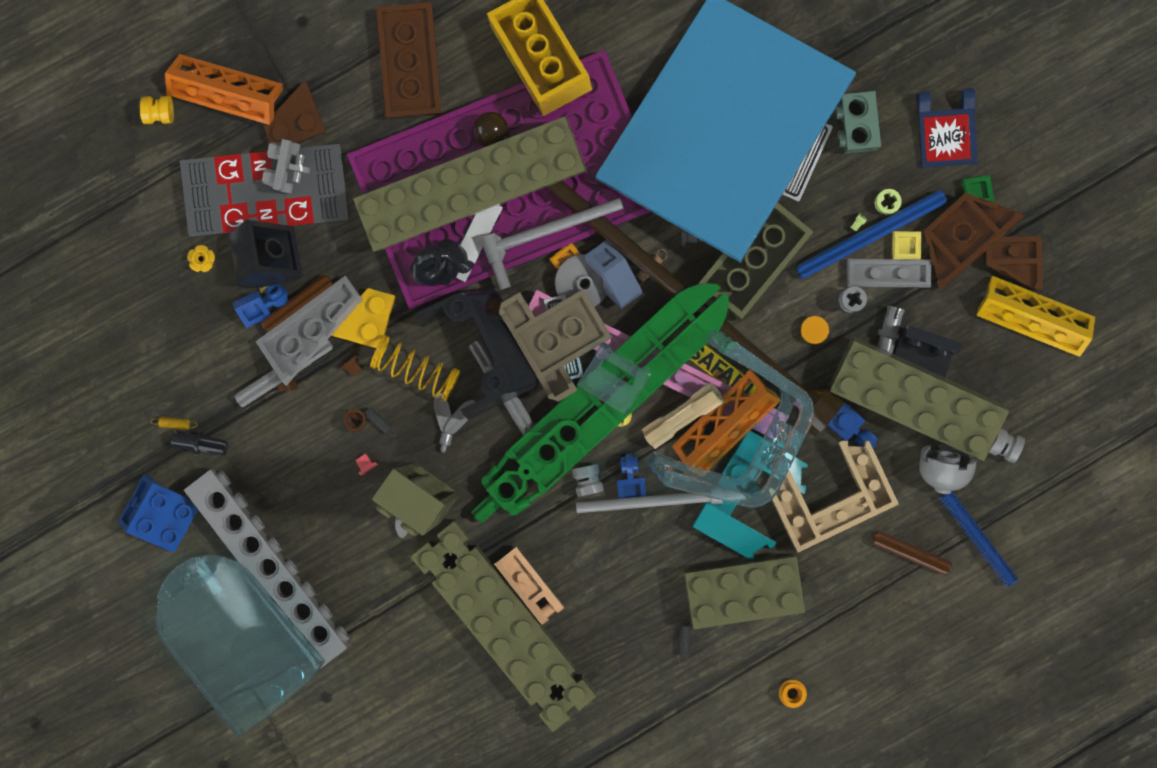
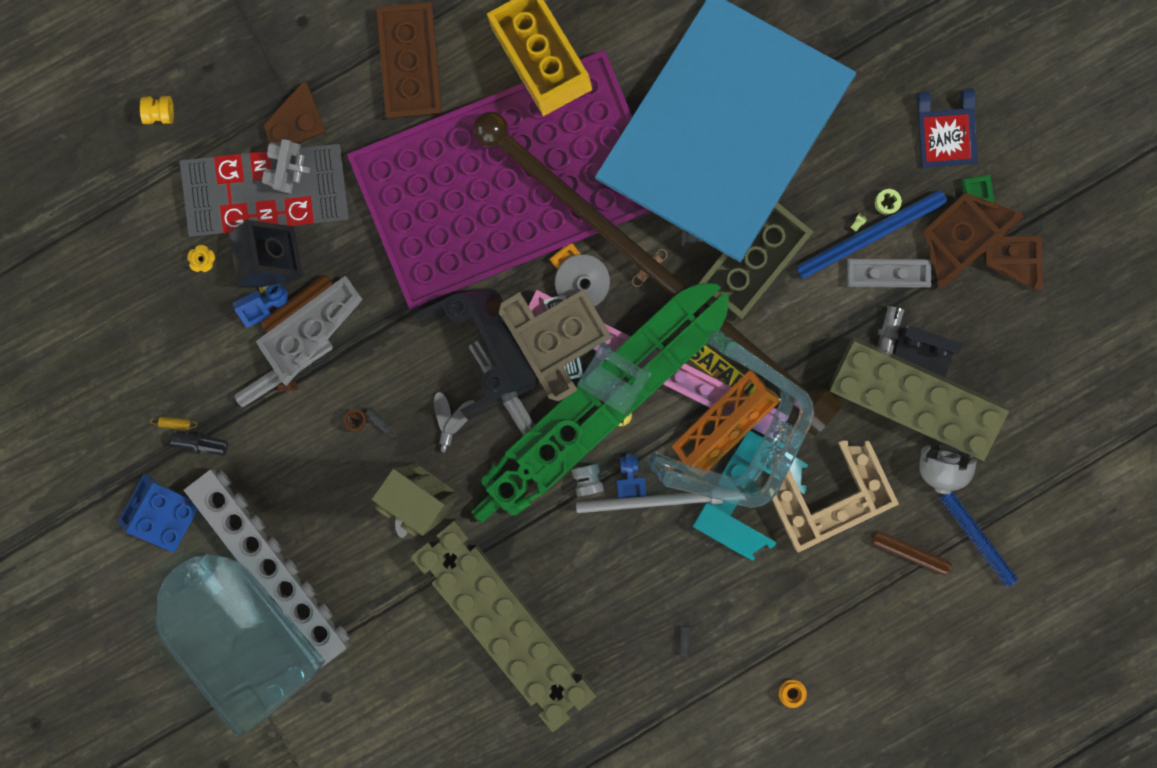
orange fence [165,54,283,125] -> none
yellow wing [331,288,396,348] -> none
reddish brown piece [340,355,362,377] -> none
olive brick [353,116,588,252] -> none
coral piece [356,454,378,476] -> none
yellow piece [370,335,460,402] -> none
black hair [410,239,474,286] -> none
white sticker [456,205,503,282] -> none
light grey bar [480,198,624,290] -> none
light nougat plate [494,546,564,625] -> none
sand blue slope [585,240,642,309] -> none
tan axle [642,382,724,449] -> none
olive brick [683,554,805,629] -> none
sticker [783,123,833,201] -> none
light orange tile [800,316,829,344] -> none
blue plate [828,402,878,449] -> none
sand green brick [835,91,881,154] -> none
light grey bush [838,286,867,313] -> none
light yellow tile [891,231,921,259] -> none
yellow fence [977,276,1095,357] -> none
light grey wheel [989,428,1025,463] -> none

